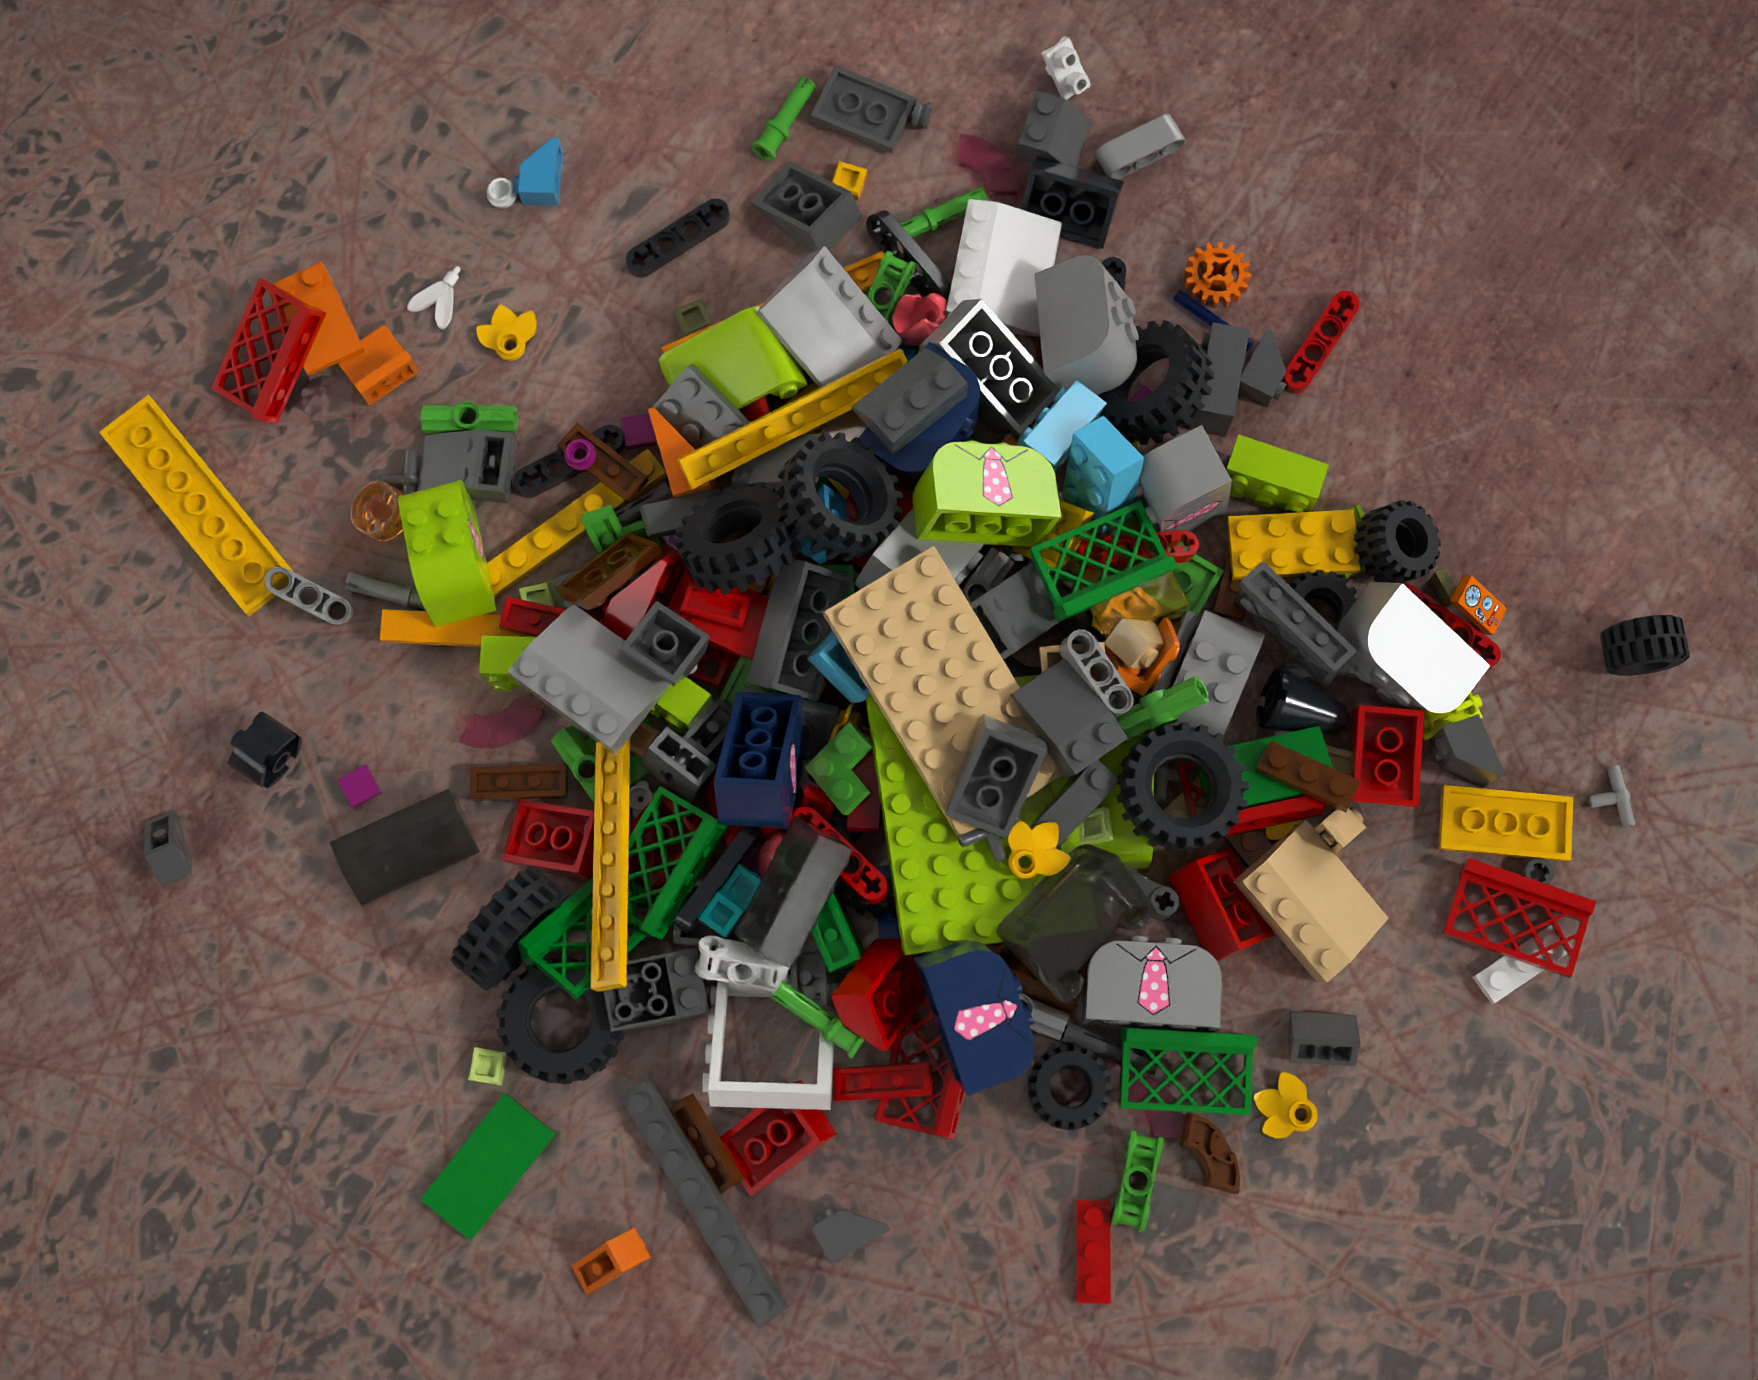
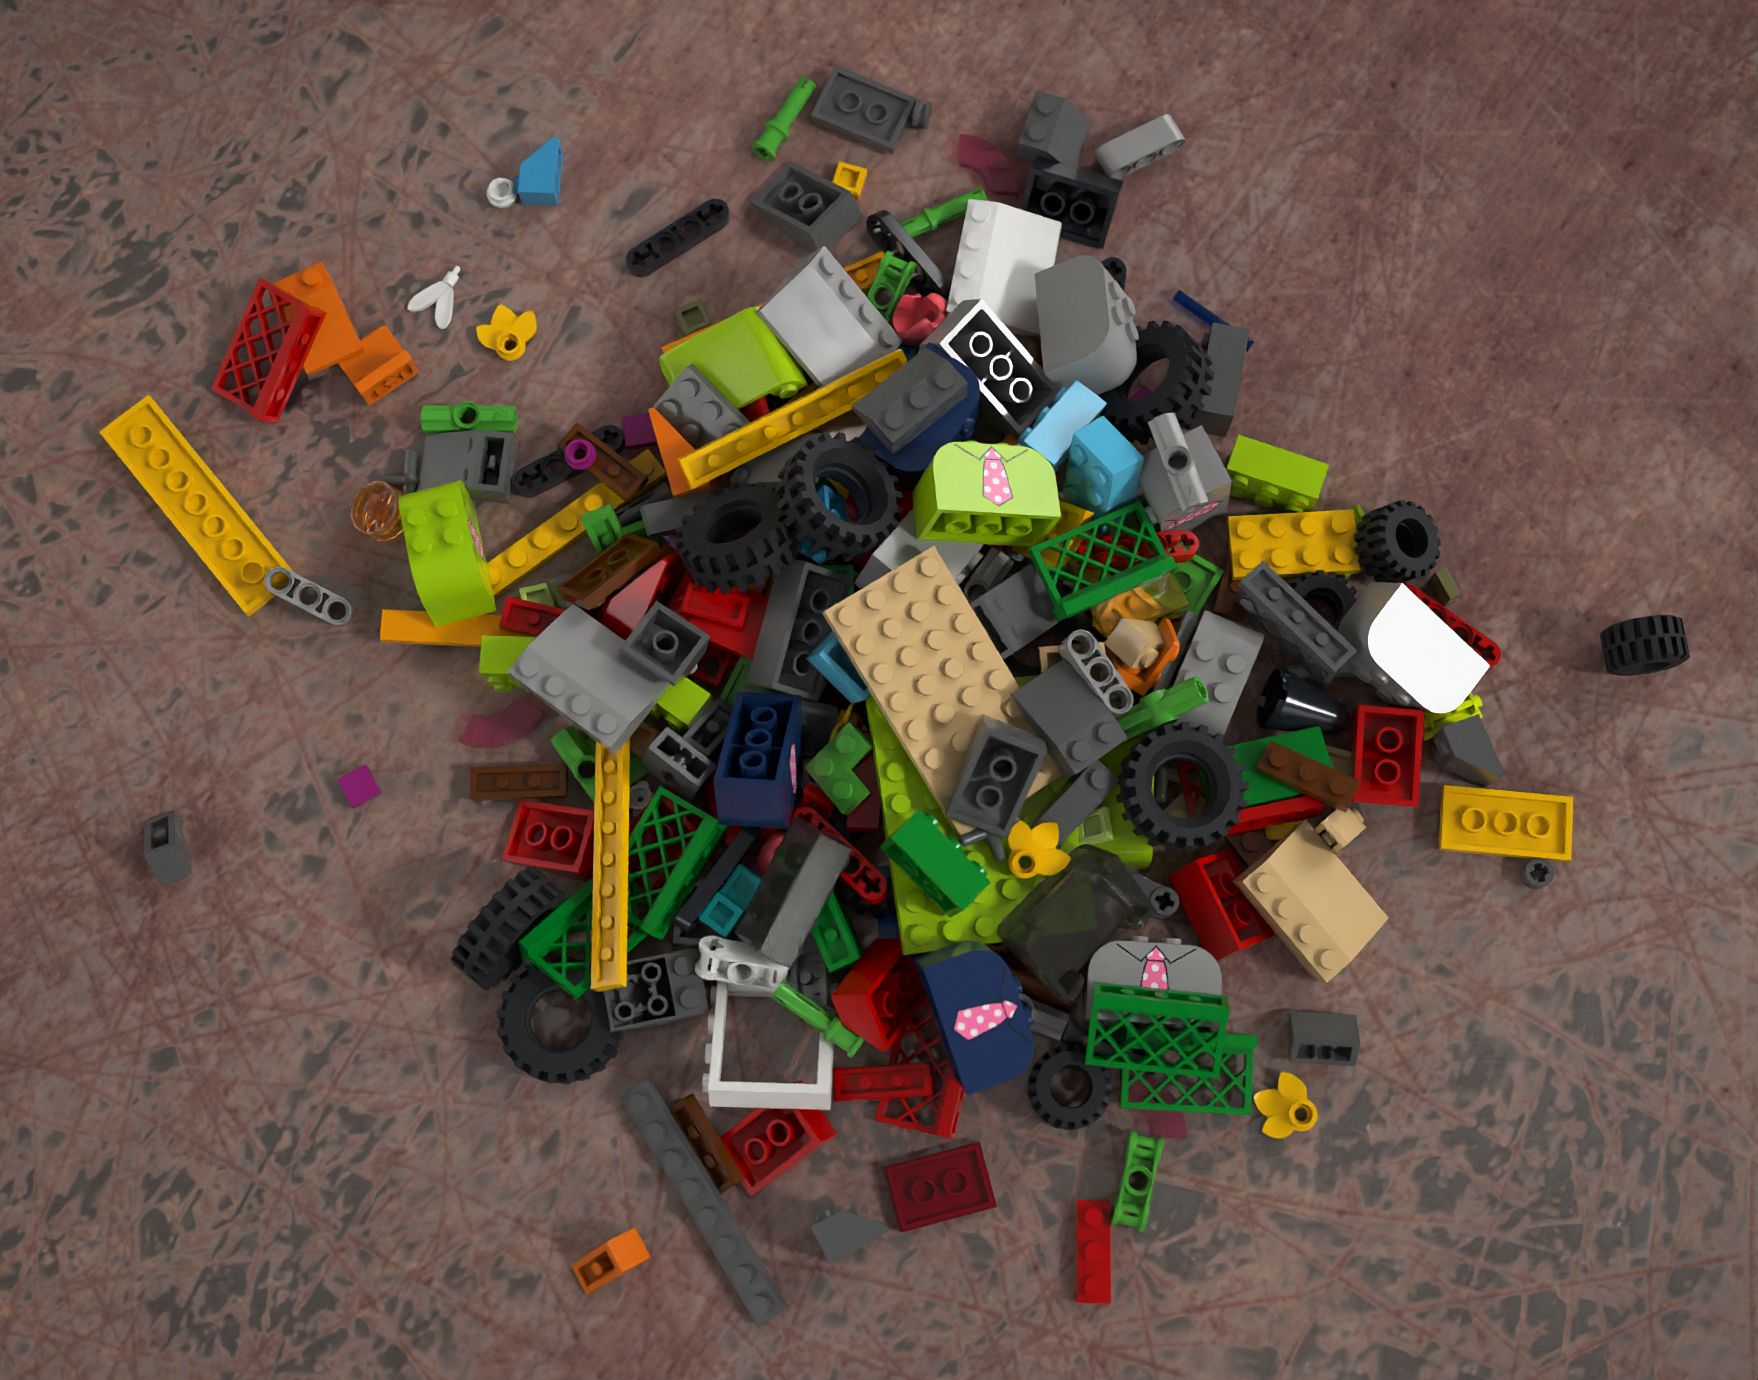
black brick [227,711,302,788] -> none
clear smoke slope [329,789,480,906] -> none
light grey pin [345,571,425,610] -> none
green tile [420,1093,556,1241] -> none
yellowish green tile [468,1047,508,1086] -> none
white hips [1041,36,1091,100] -> none
reddish brown tile [1180,1112,1240,1195] -> none
orange gear [1183,241,1251,309] -> none
dark grey slope [1238,329,1287,408] -> none
red beam [1282,291,1360,394] -> none
red fence [1442,858,1596,978] -> none
orange tile [1450,574,1507,635] -> none
white plate [1472,924,1572,1004] -> none
light grey piece [1588,764,1635,829] -> none
none -> green brick [879,810,991,918]
none -> dark red tile [884,1142,997,1233]
none -> green fence [1085,982,1230,1079]
none -> light grey piece [1148,412,1209,514]

